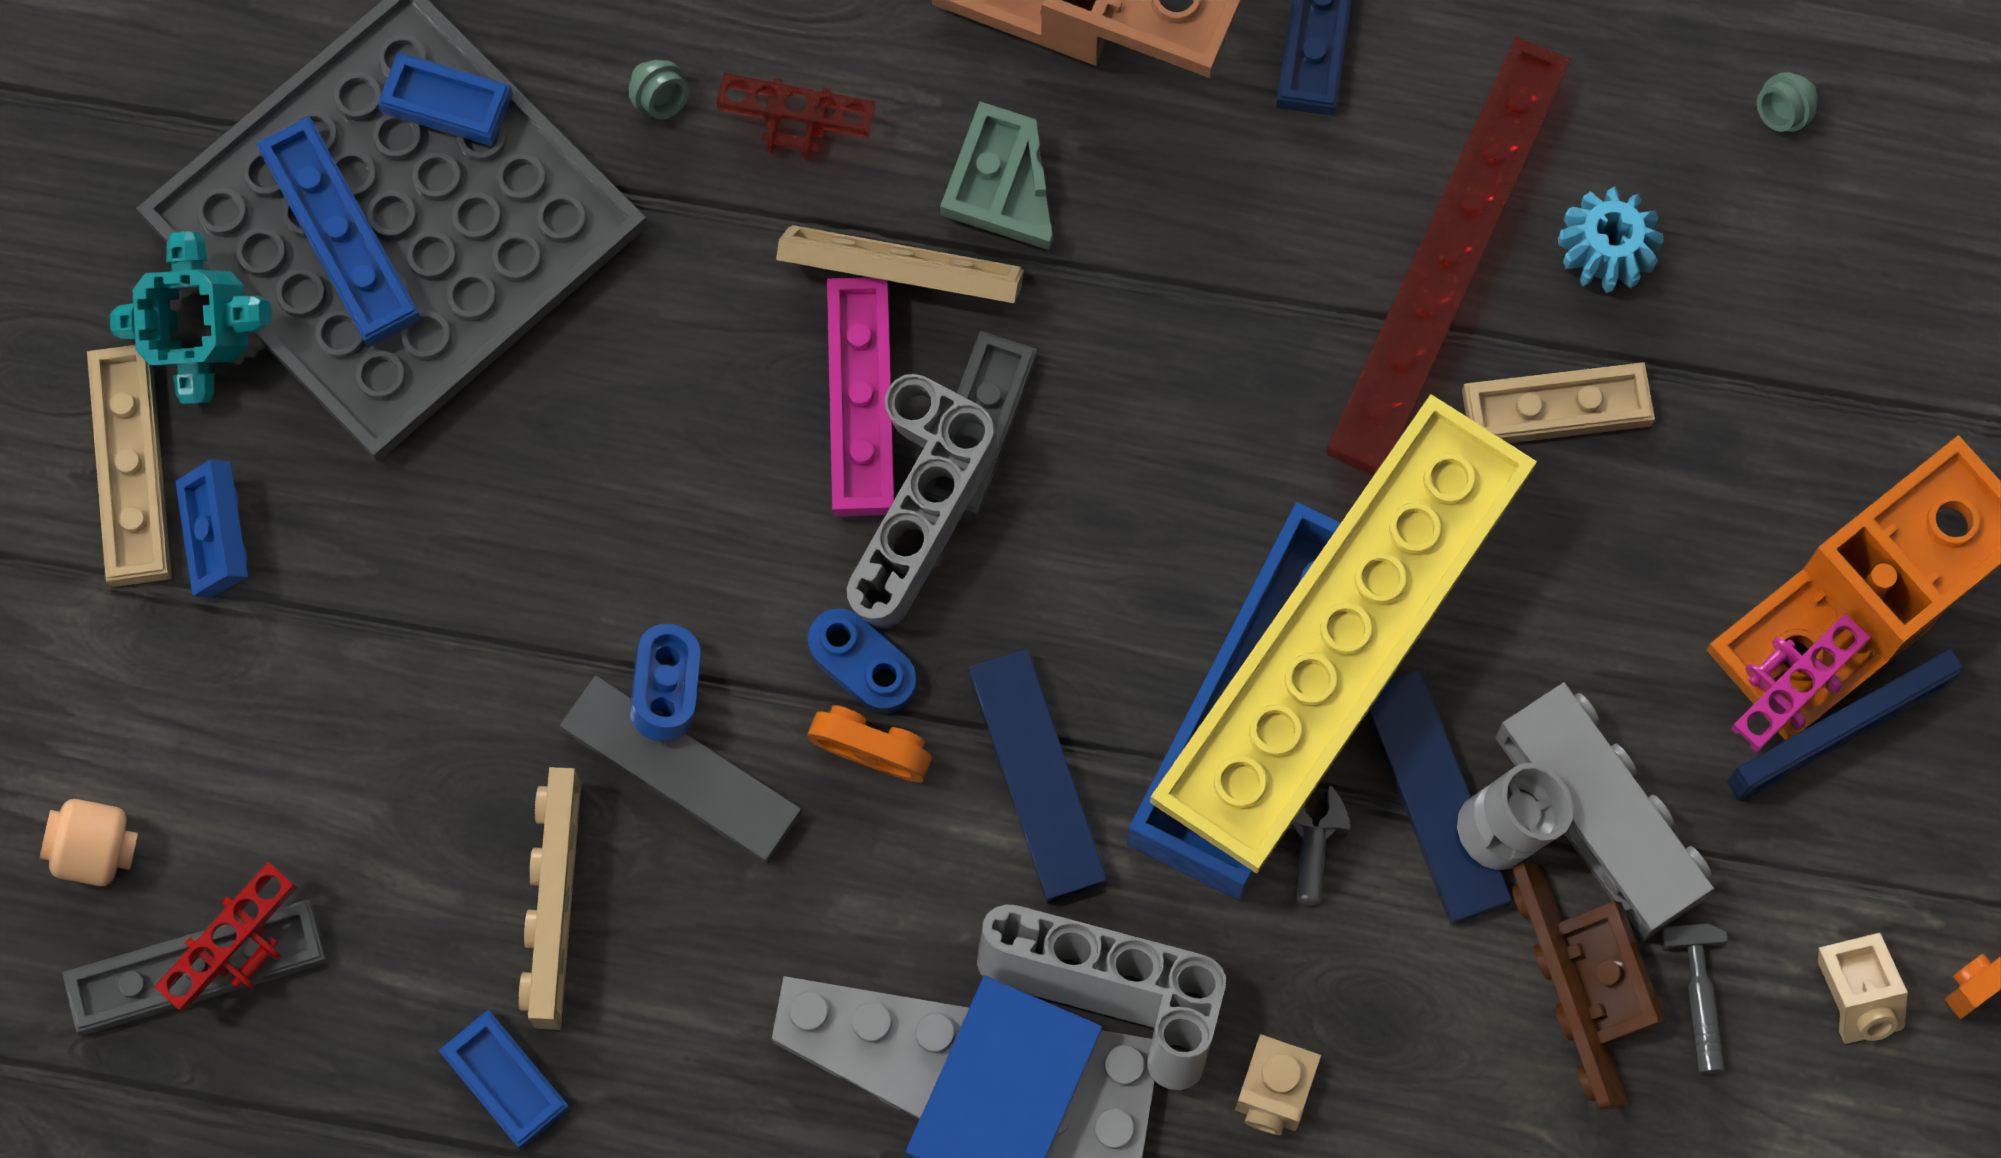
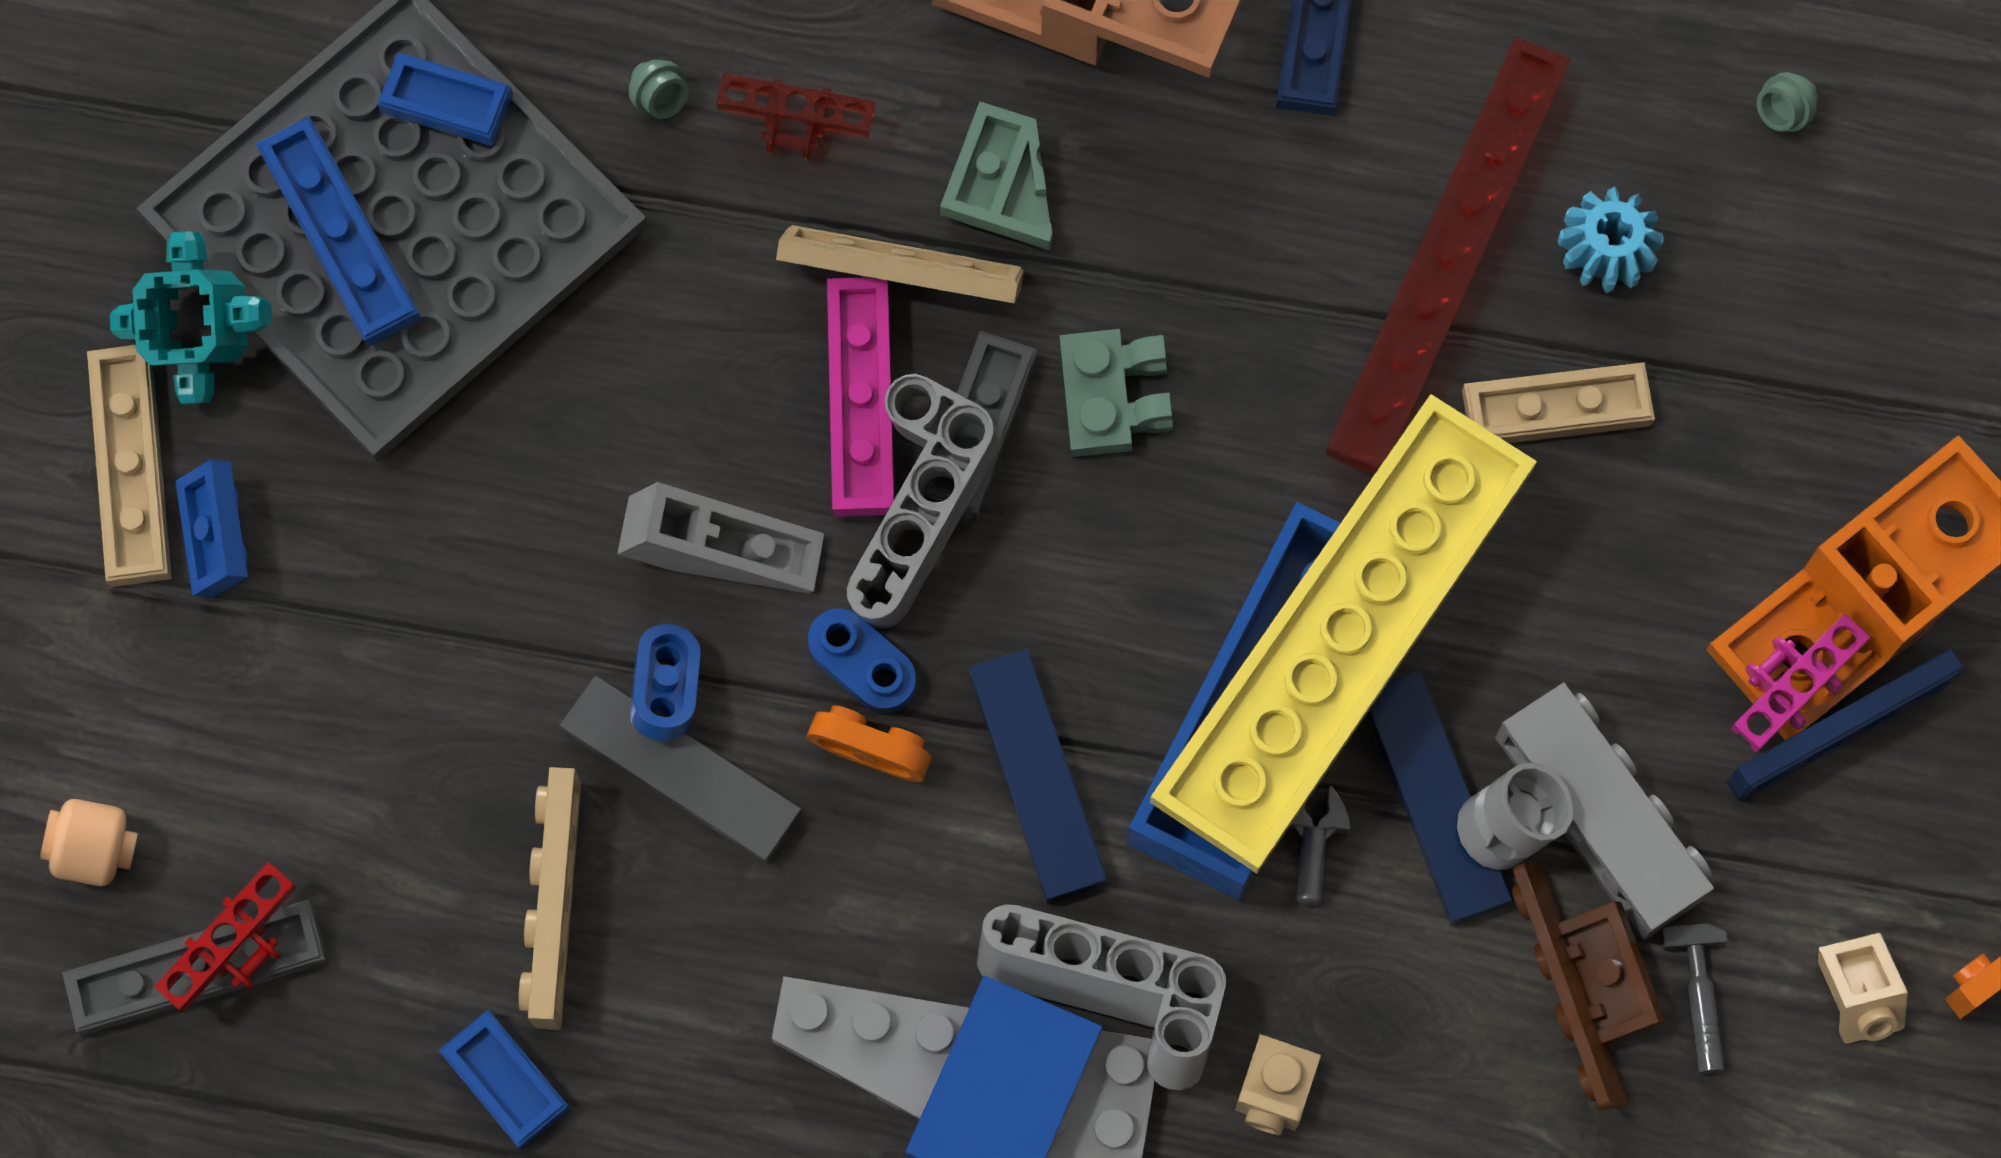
none -> light grey slope [617,482,824,594]
none -> sand green plate [1059,329,1173,457]

